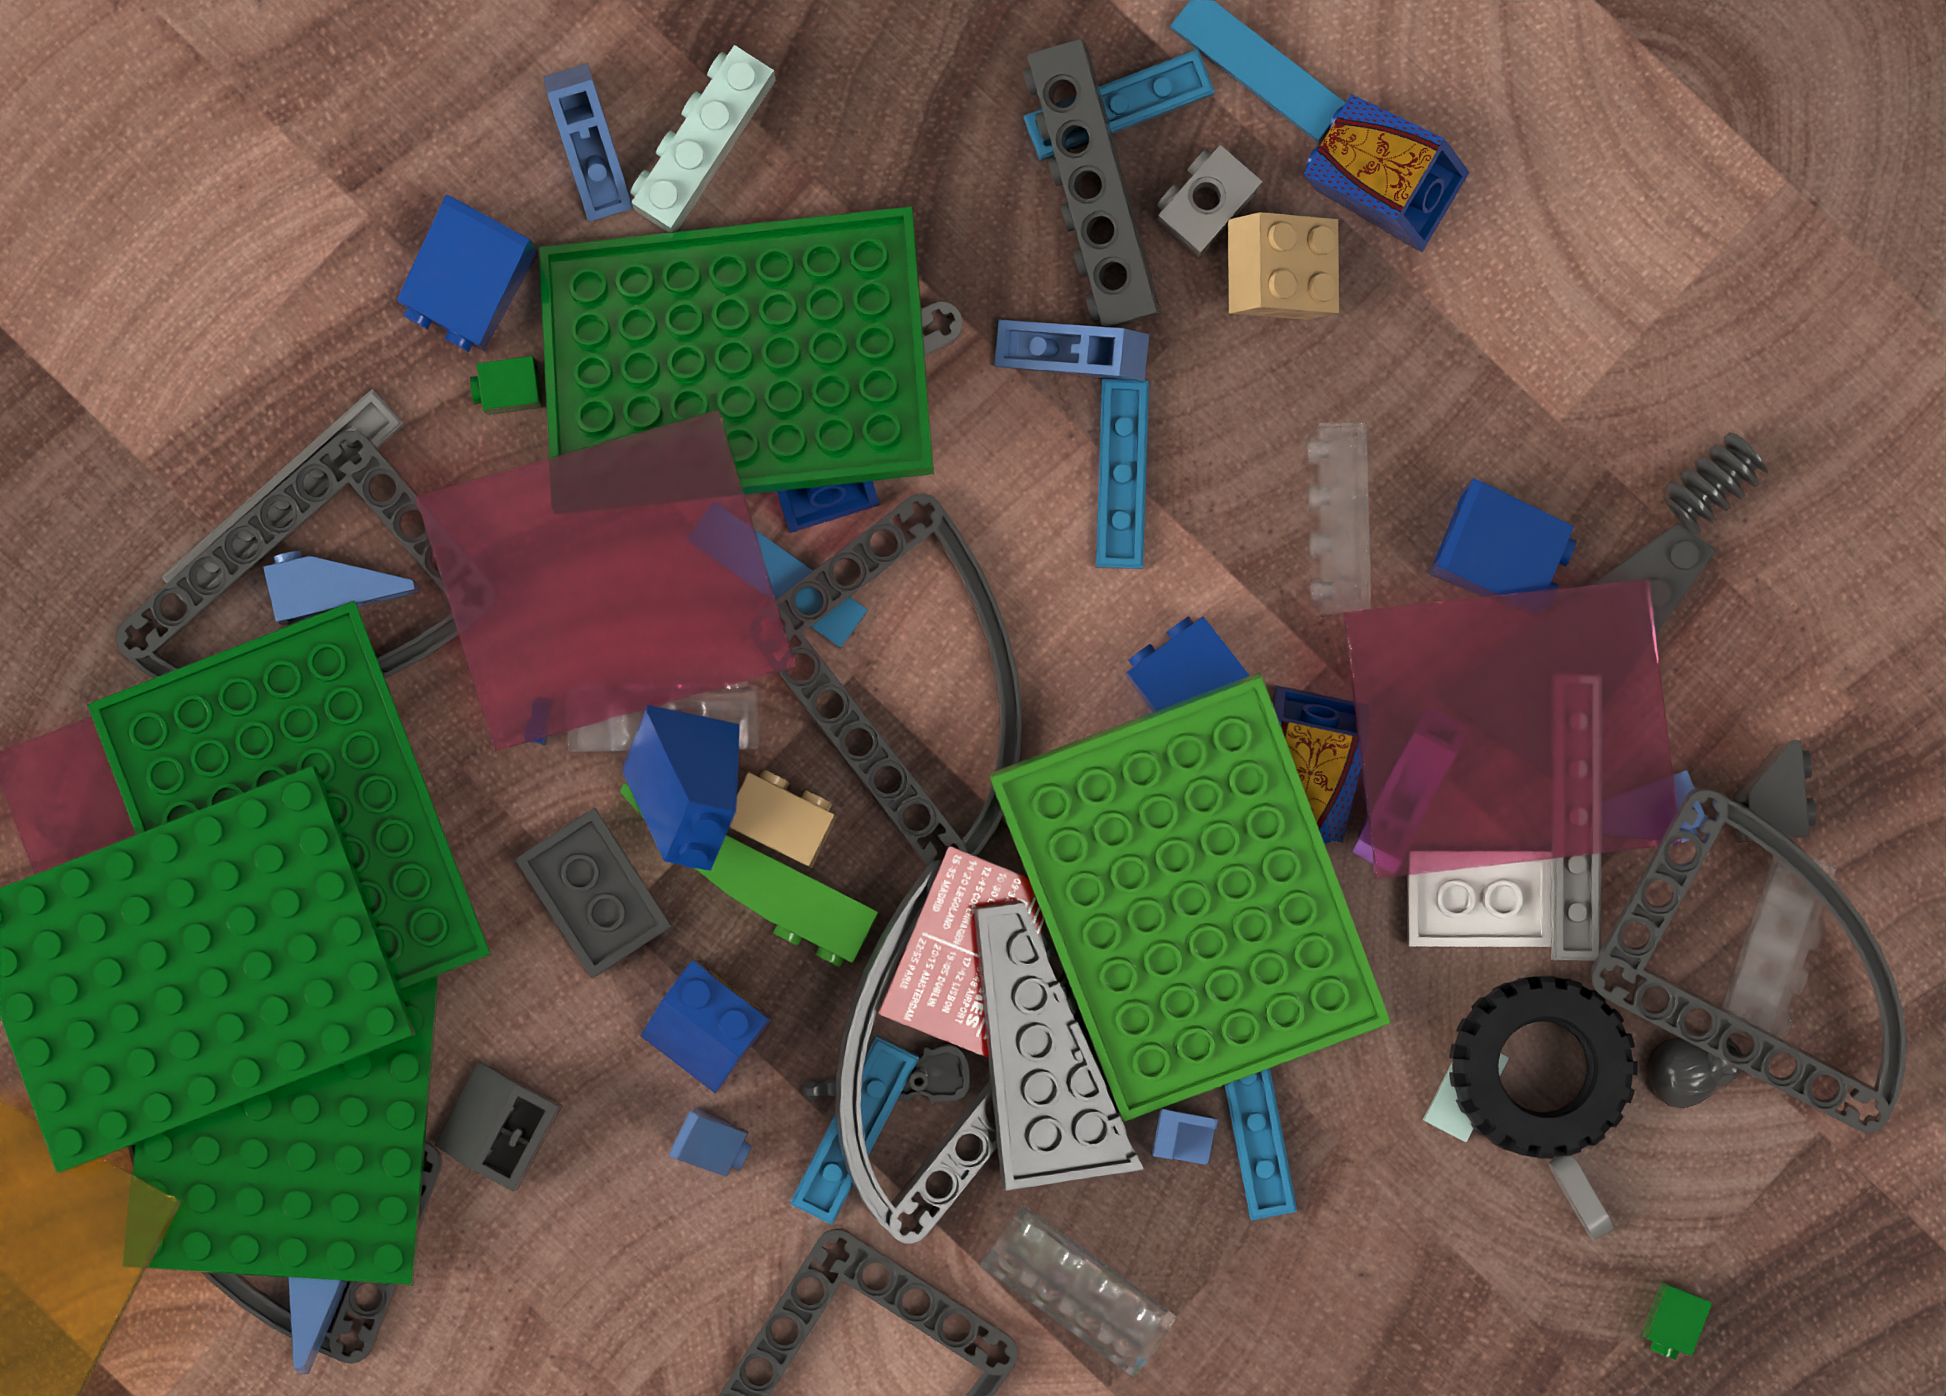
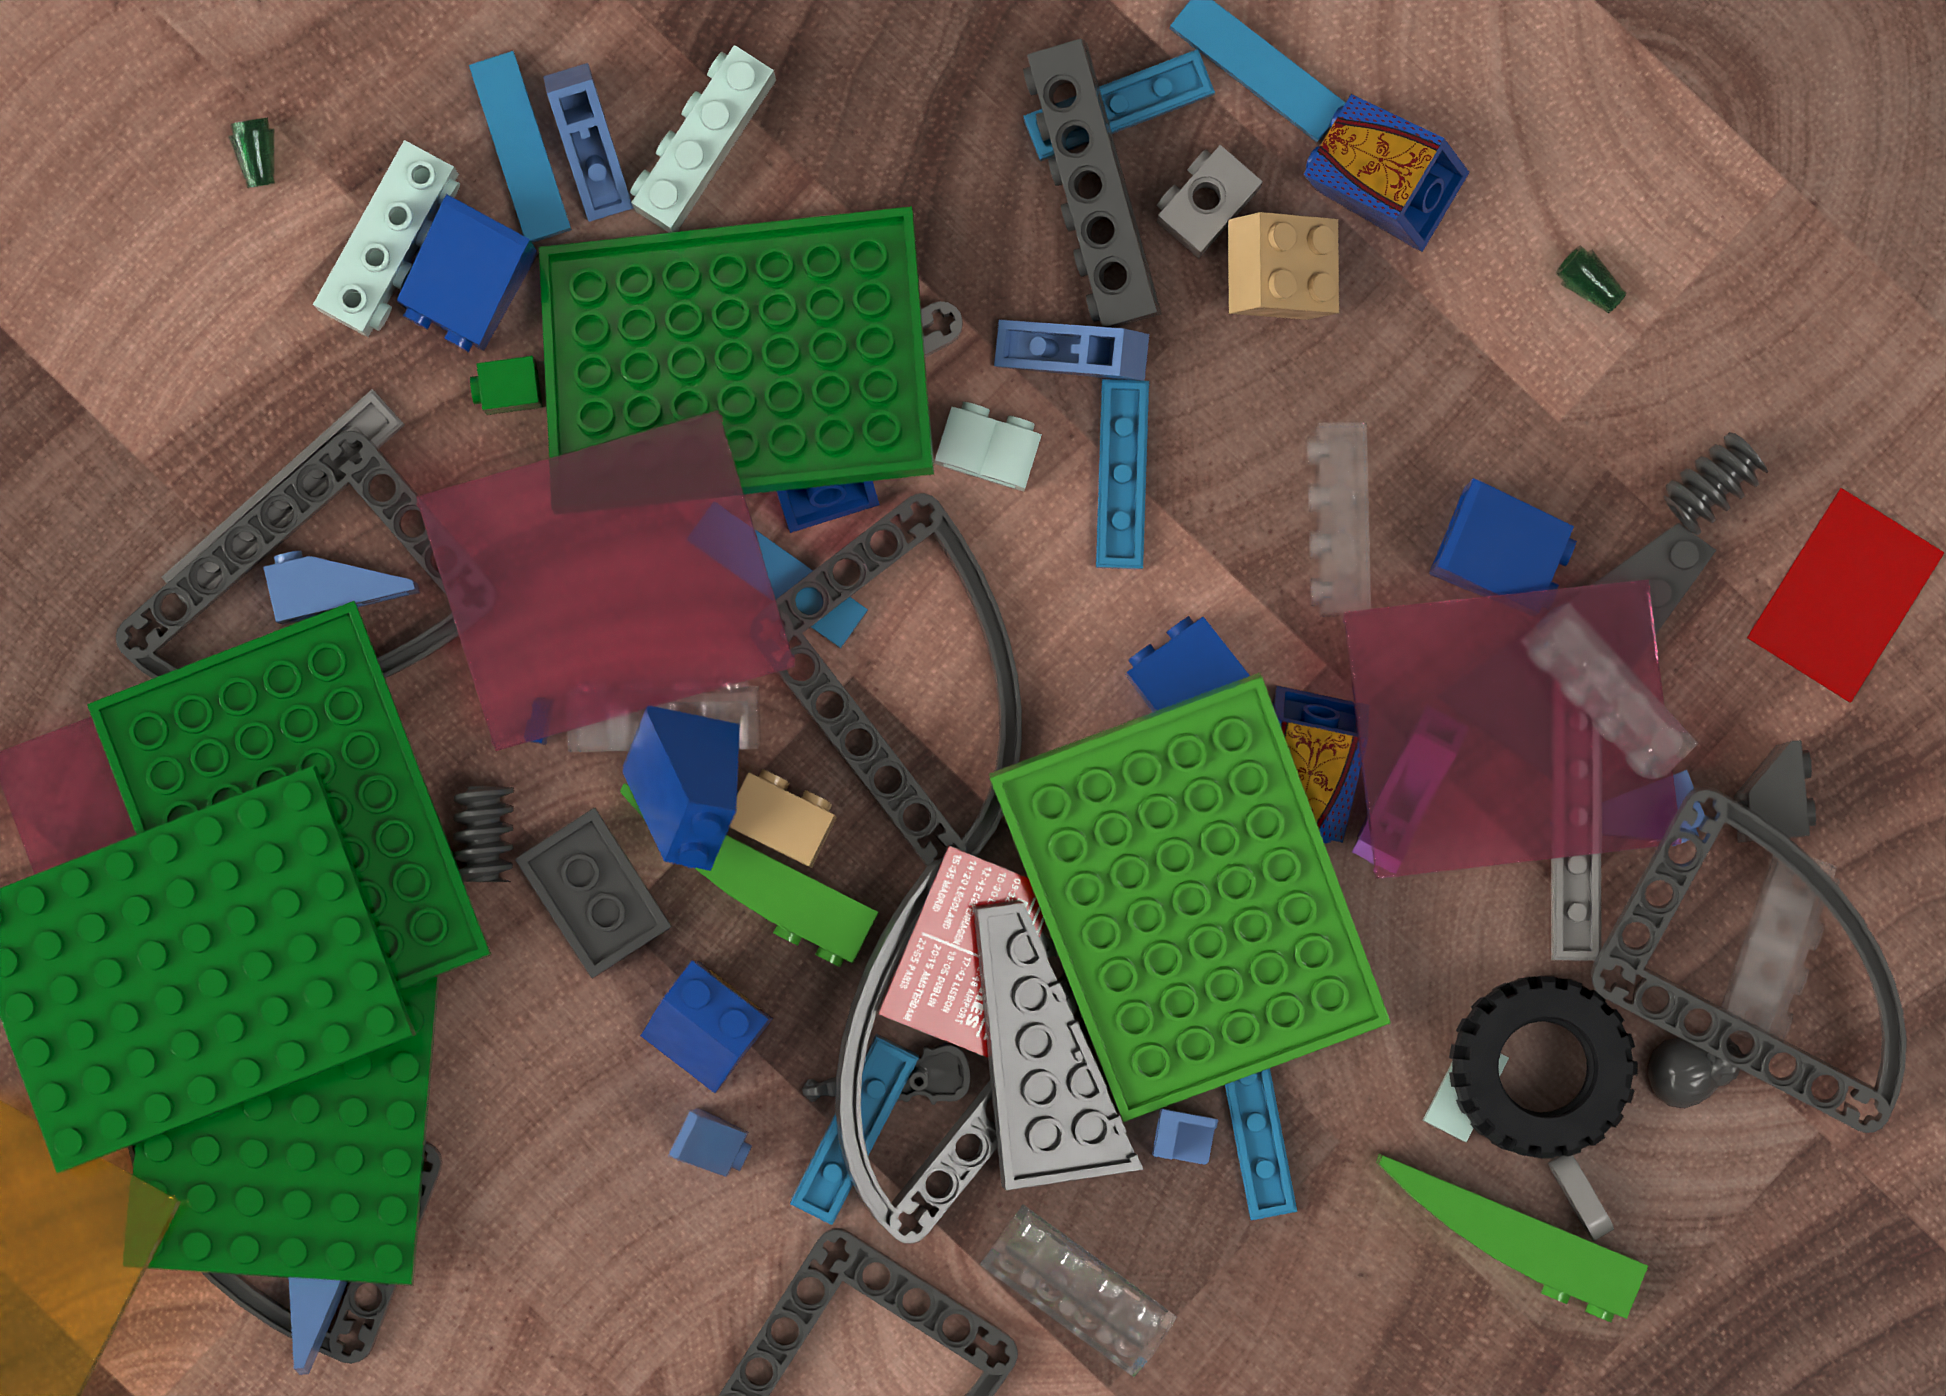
dark grey slope [434,1061,563,1192] -> none
white plate [1407,852,1551,947] -> none
green brick [1641,1282,1712,1360] -> none
none -> clear green cone [228,118,275,188]
none -> light aqua brick [313,140,460,337]
none -> dark grey piece [453,786,514,882]
none -> dark azure tile [469,51,572,243]
none -> light aqua brick [934,402,1042,491]
none -> bright green slope [1376,1154,1648,1323]
none -> clear brick [1520,603,1699,780]
none -> clear green cone [1555,245,1627,313]
none -> red sticker [1747,488,1945,703]

